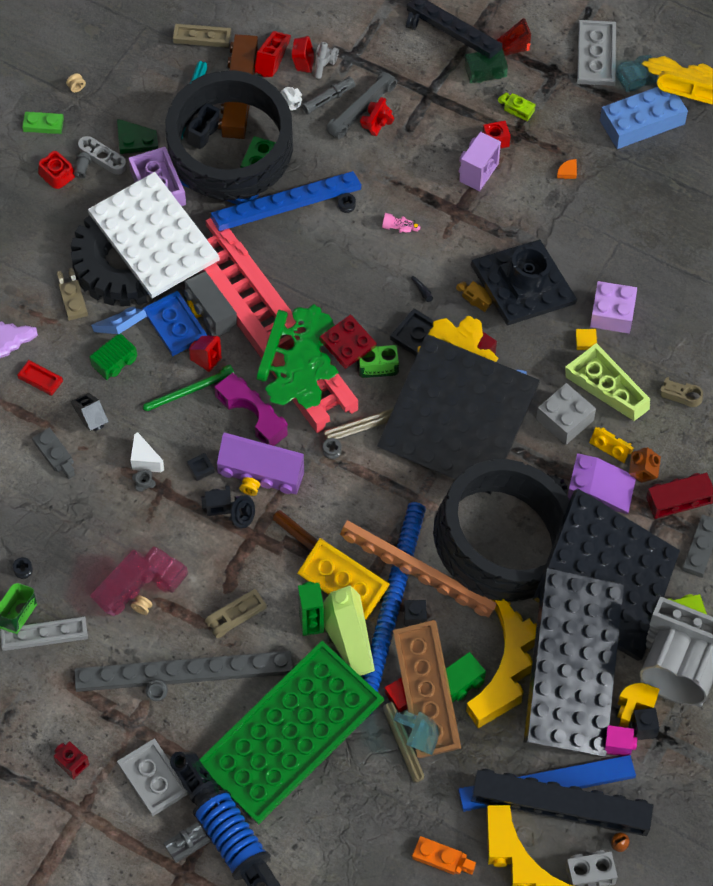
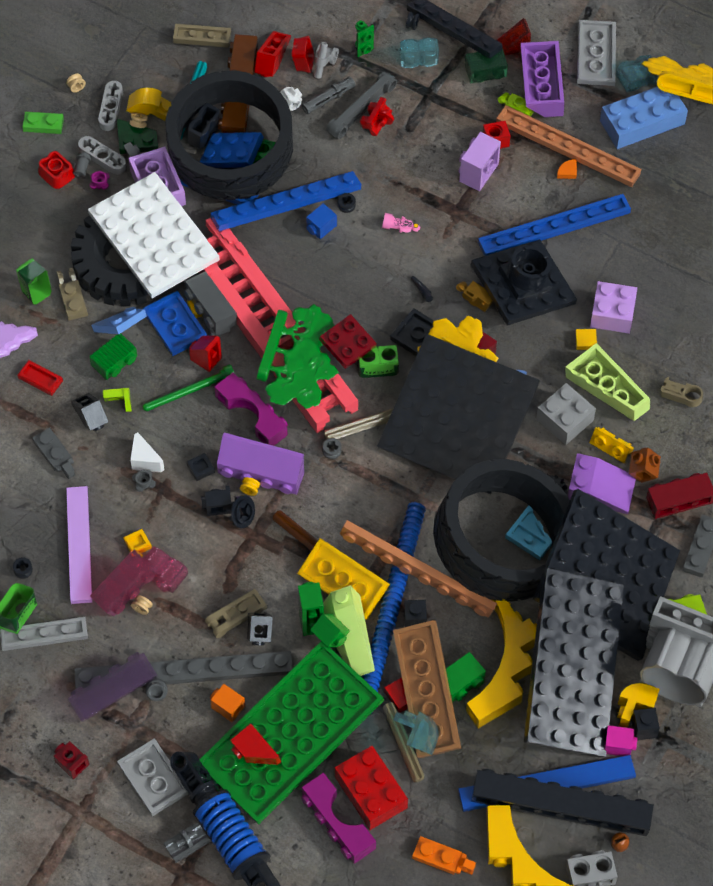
none -> bright green piece [16,258,52,304]
none -> lavender tile [66,486,92,604]
none -> clear purple brick [68,652,158,722]
none -> magenta plate [90,171,110,190]
none -> light grey beam [98,81,123,131]
none -> lime tile [103,388,132,412]
none -> yellow tile [123,529,152,557]
none -> dark grey plate [124,142,141,157]
none -> yellow brick [126,88,172,121]
none -> tan bush [129,113,148,128]
none -> blue plate [200,132,264,168]
none -> orange brick [210,684,245,722]
none -> red slope [230,724,281,765]
none -> brick [247,613,273,646]
none -> magenta arch [301,772,376,864]
none -> blue brick [306,203,337,239]
none -> green brick [311,613,350,647]
none -> red brick [335,746,408,830]
none -> green hinge [355,20,374,57]
none -> clear light blue brick [399,38,439,68]
none -> blue plate [478,194,631,256]
none -> nougat plate [496,105,642,187]
none -> medium azure wing [505,505,552,560]
none -> medium lavender slope [521,41,564,117]

